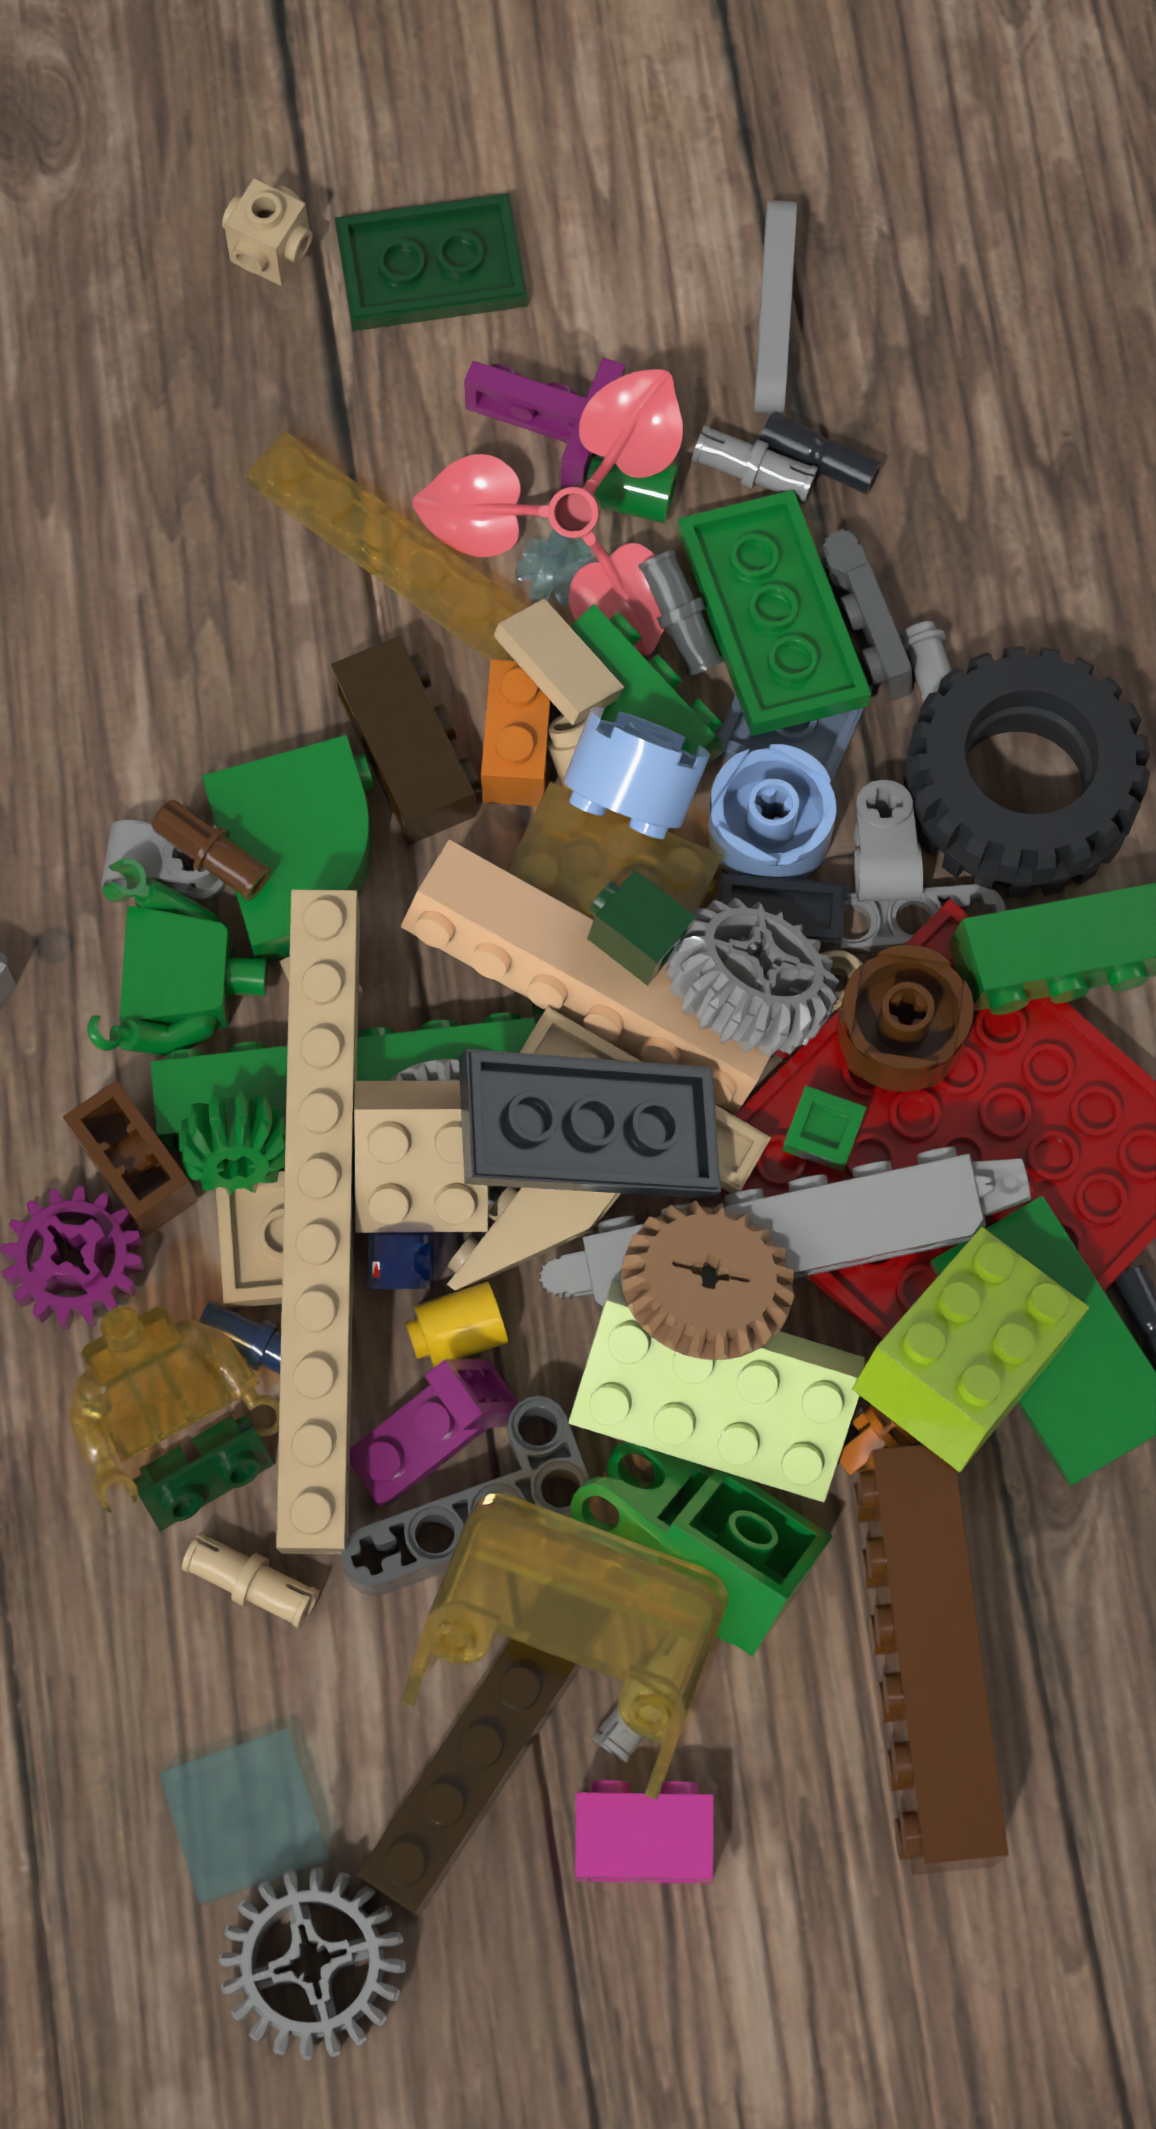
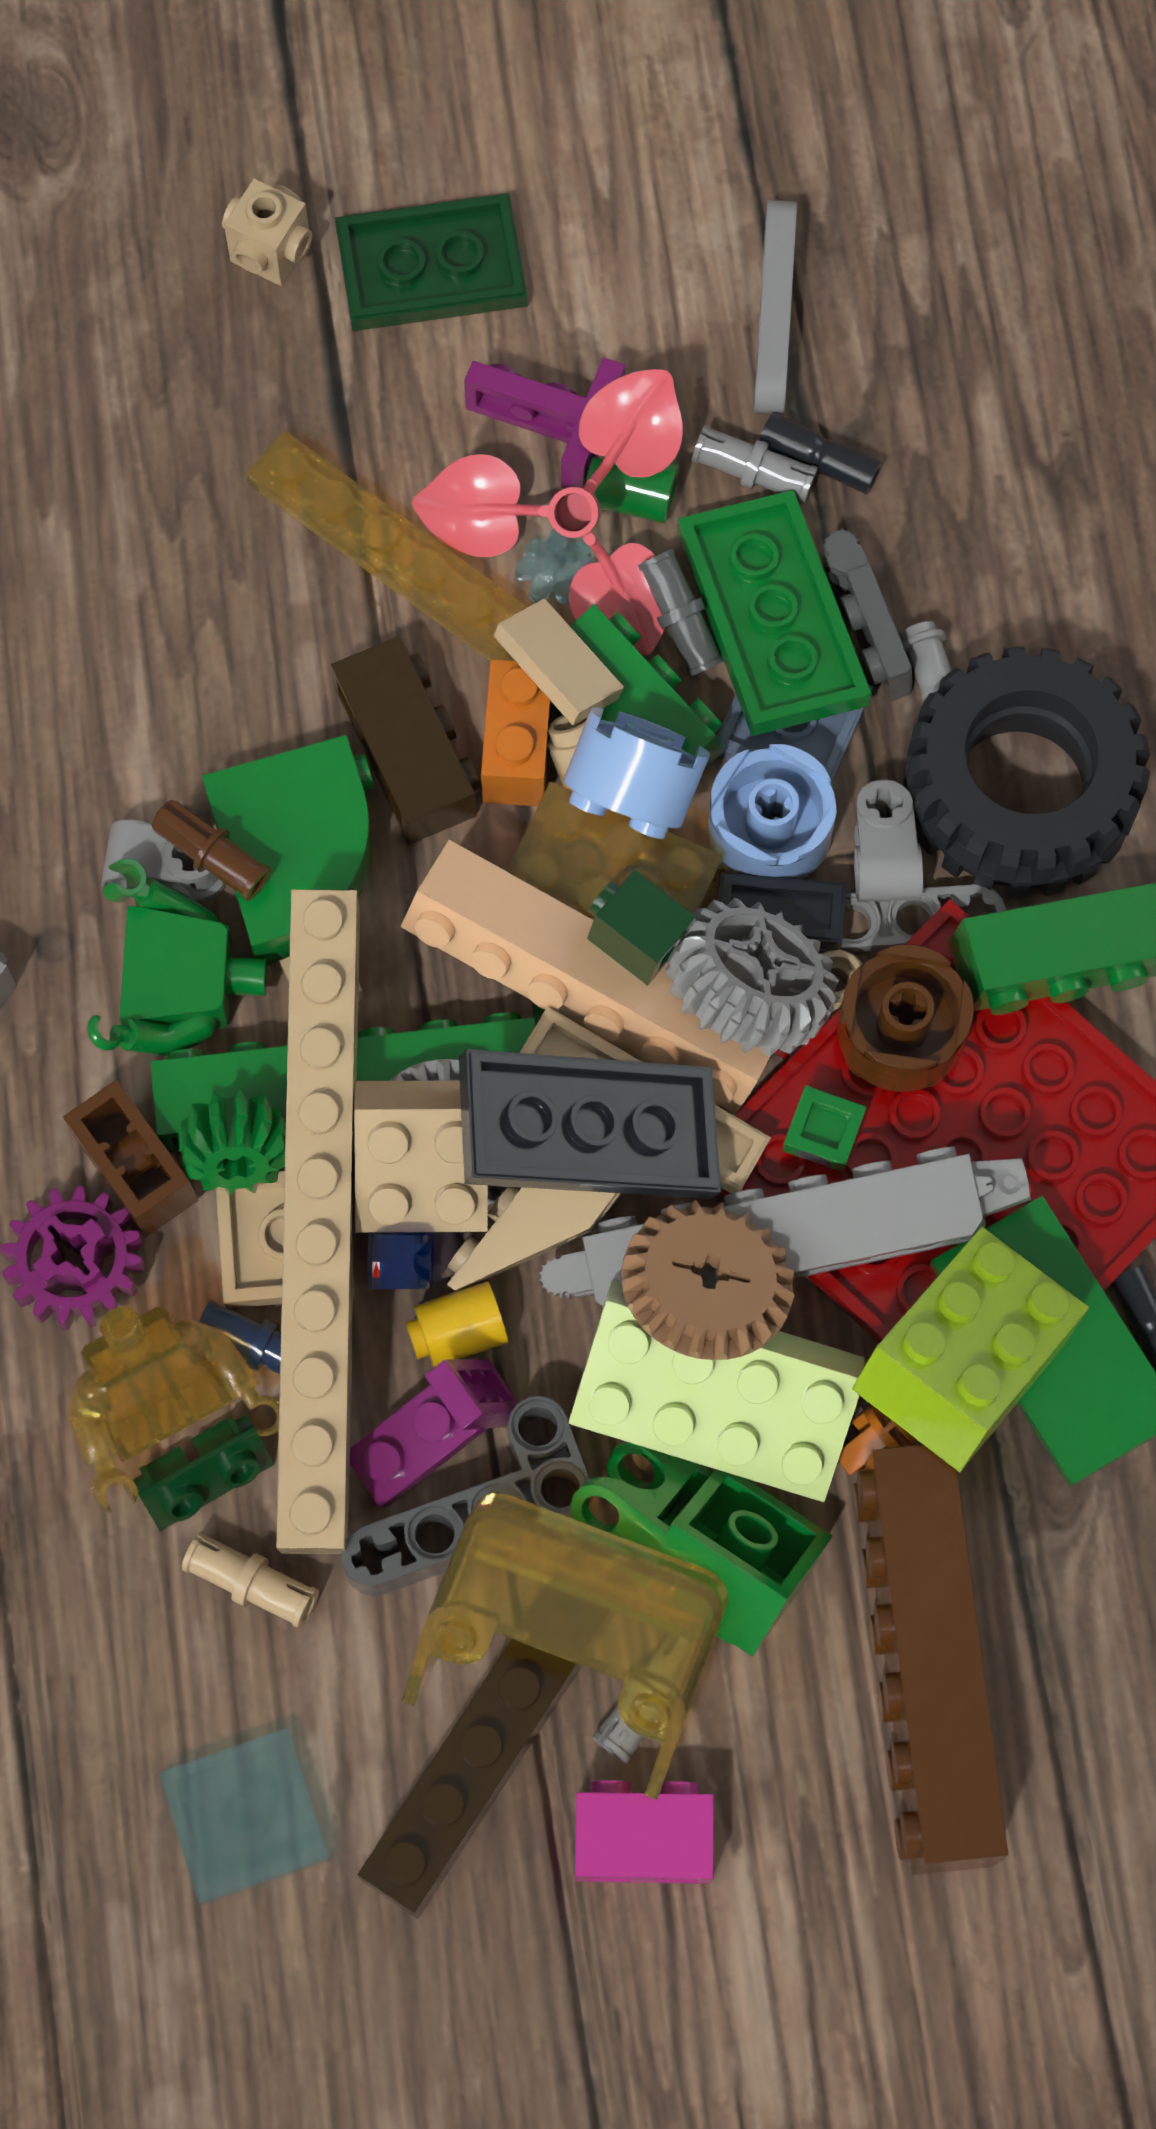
light grey gear [219,1868,406,2060] -> none

